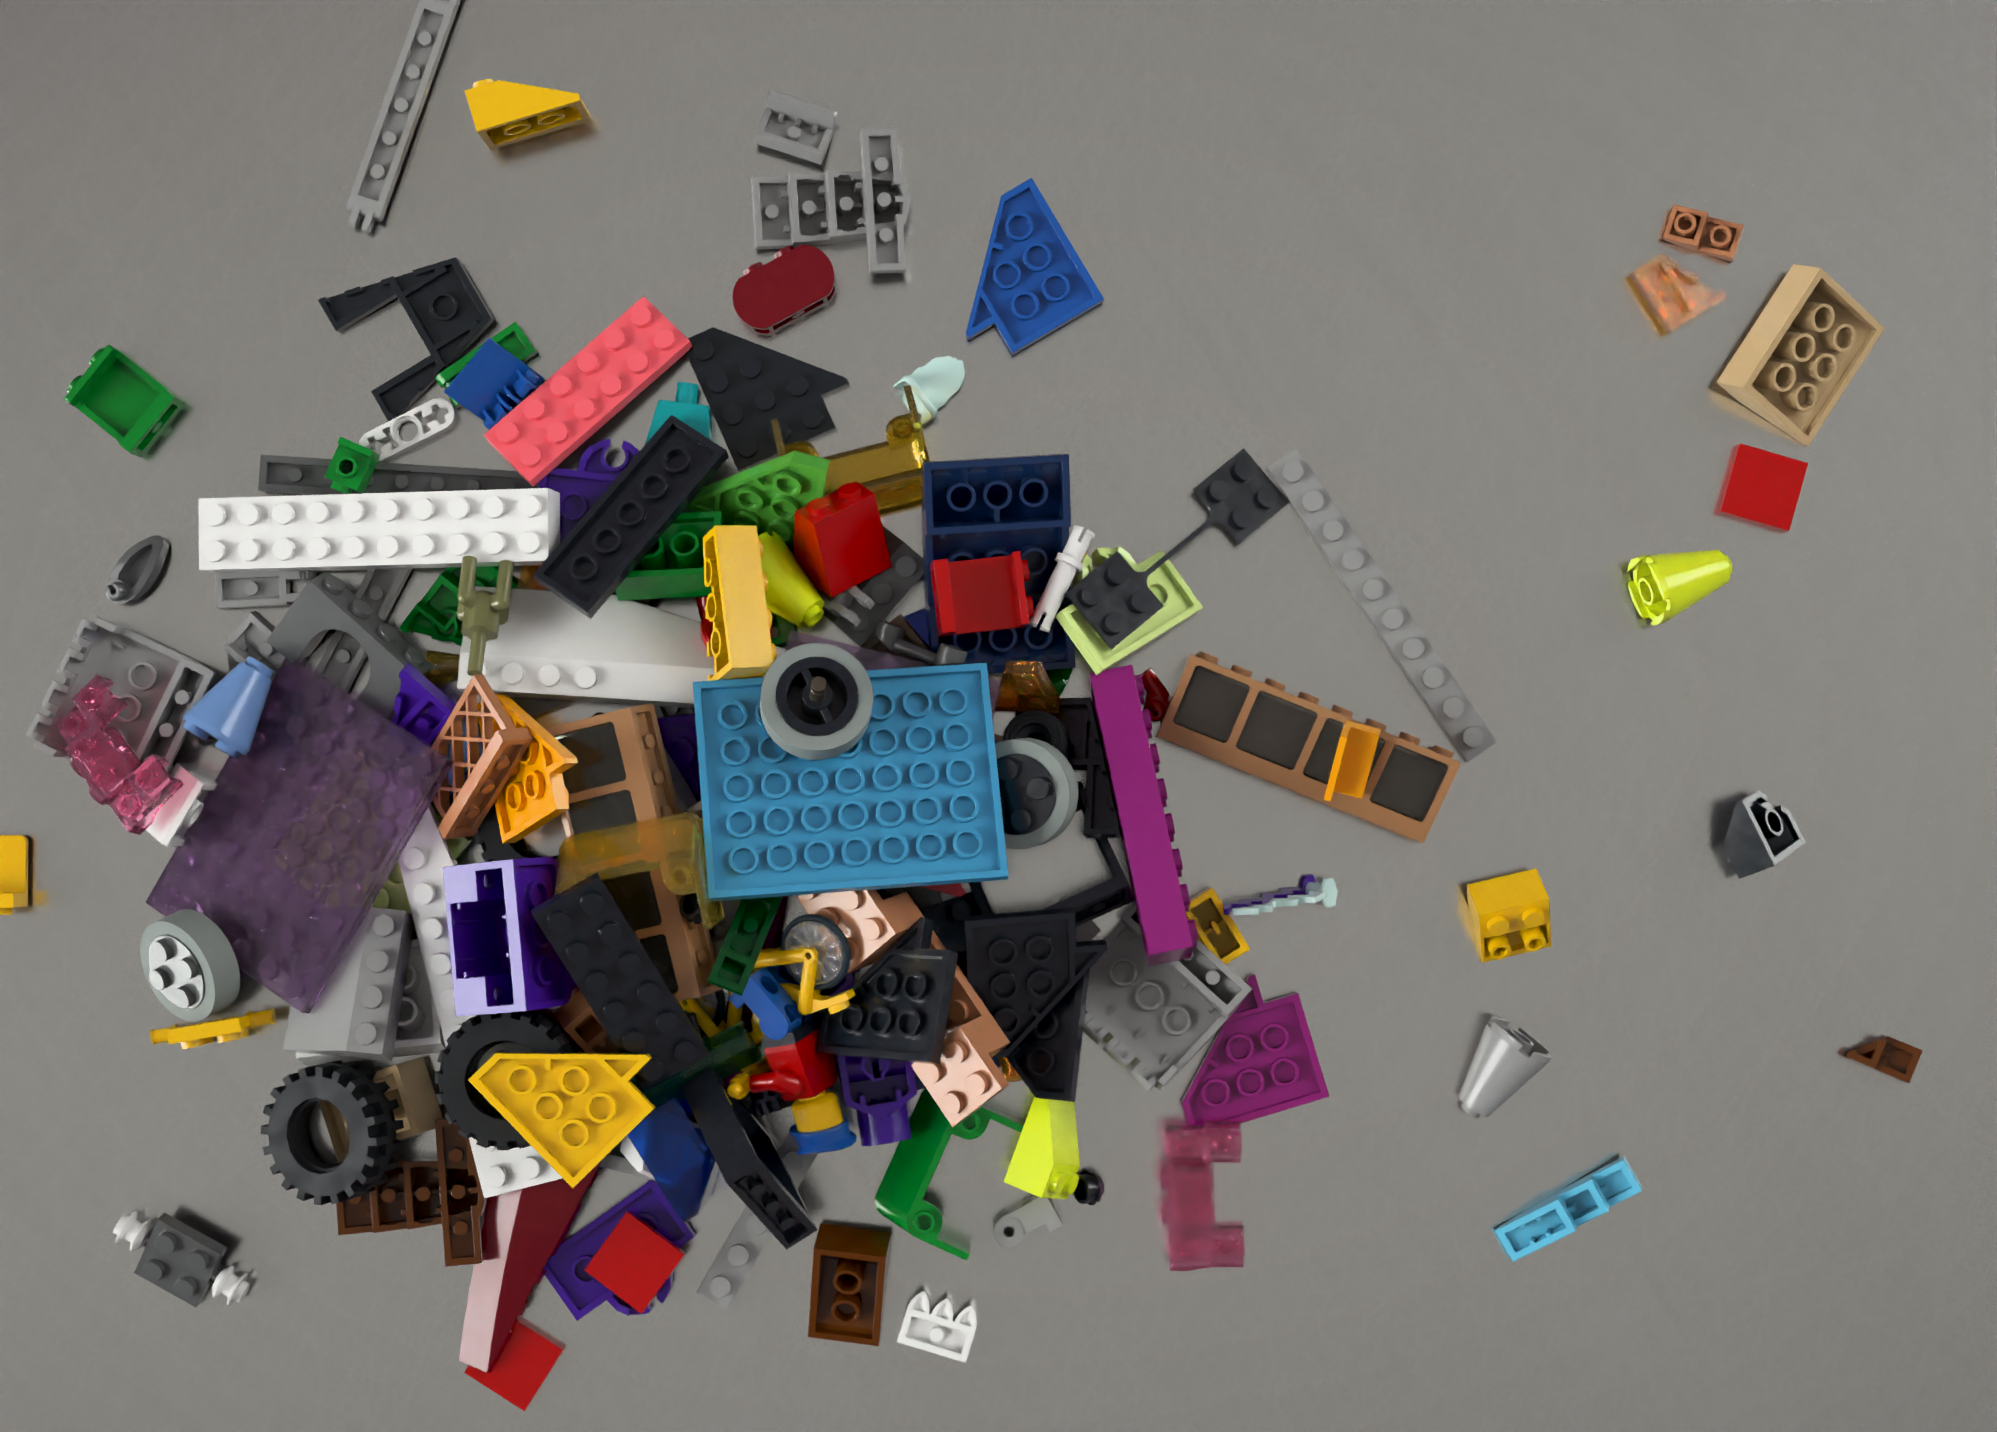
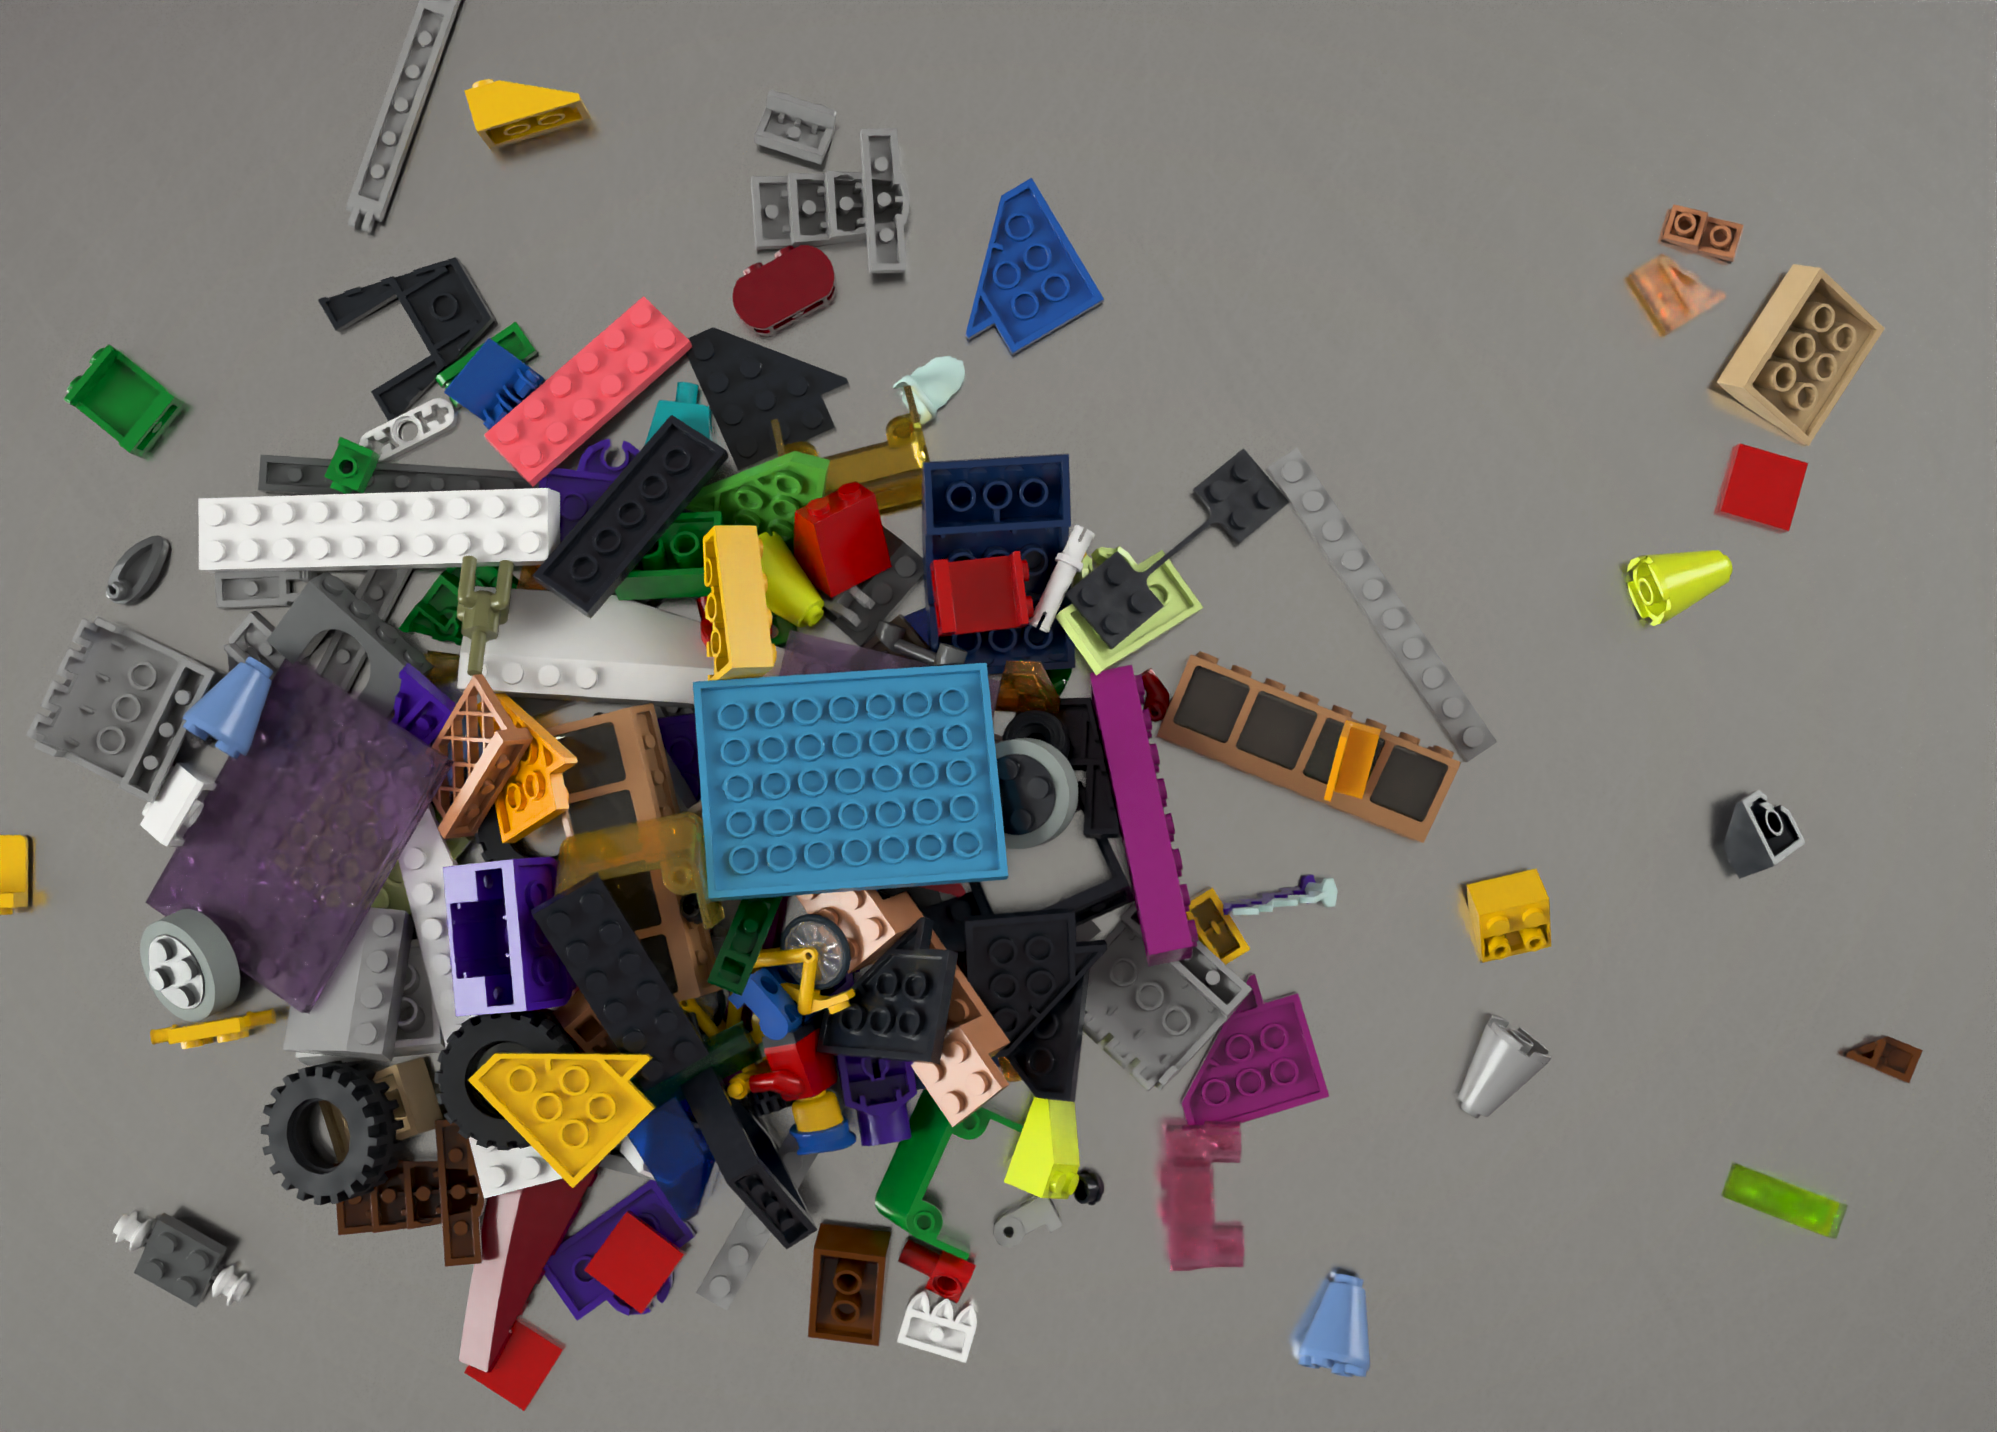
clear pink bracket [55,675,184,835] -> none
wheel [760,643,873,760] -> none
medium azure slope [1495,1156,1642,1262] -> none
none -> red piece [897,1239,976,1304]
none -> medium blue cone [1297,1274,1370,1377]
none -> clear neon green slope [1725,1164,1848,1239]

